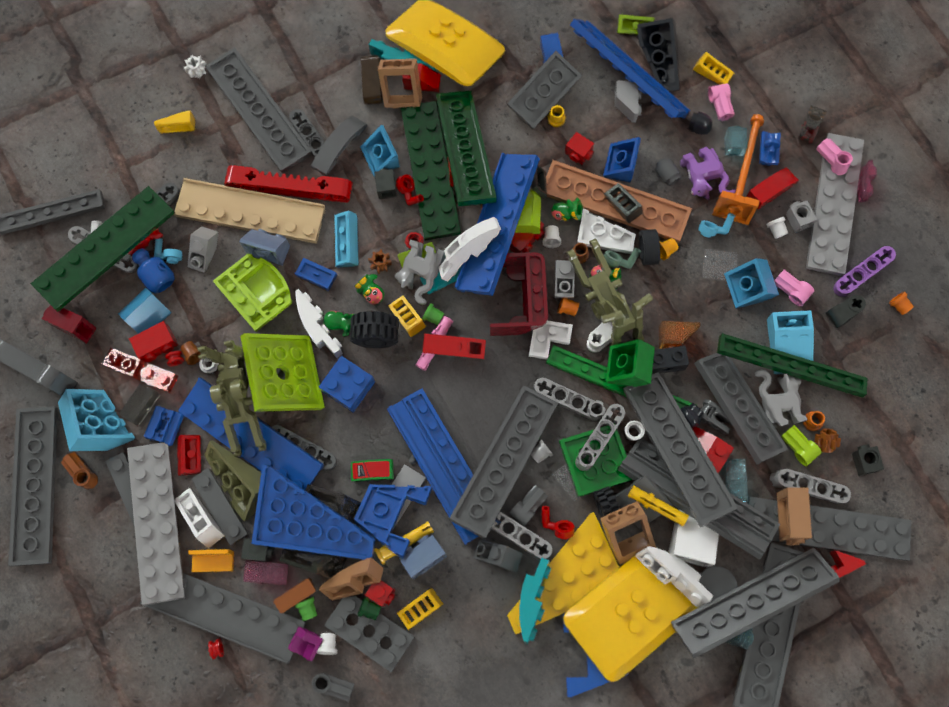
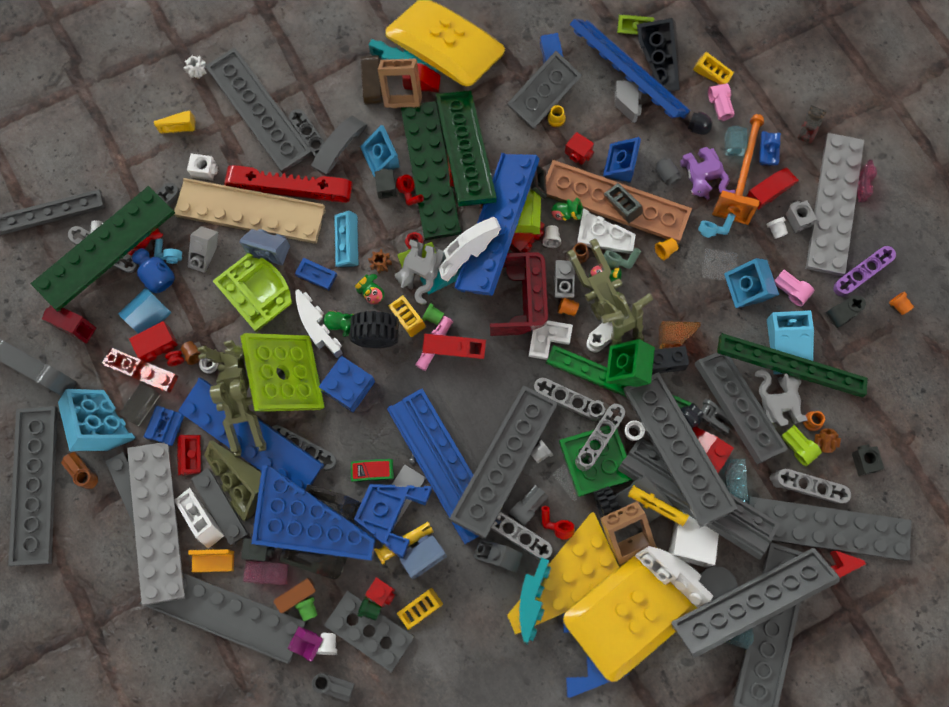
red bush [208,639,224,660] -> none
medium nougat slope [319,557,384,600] -> none
black tyre [639,229,660,266] -> none
medium nougat window [777,487,812,546] -> none
bright pink piece [816,138,853,175] -> none
none -> white brick [187,154,218,181]

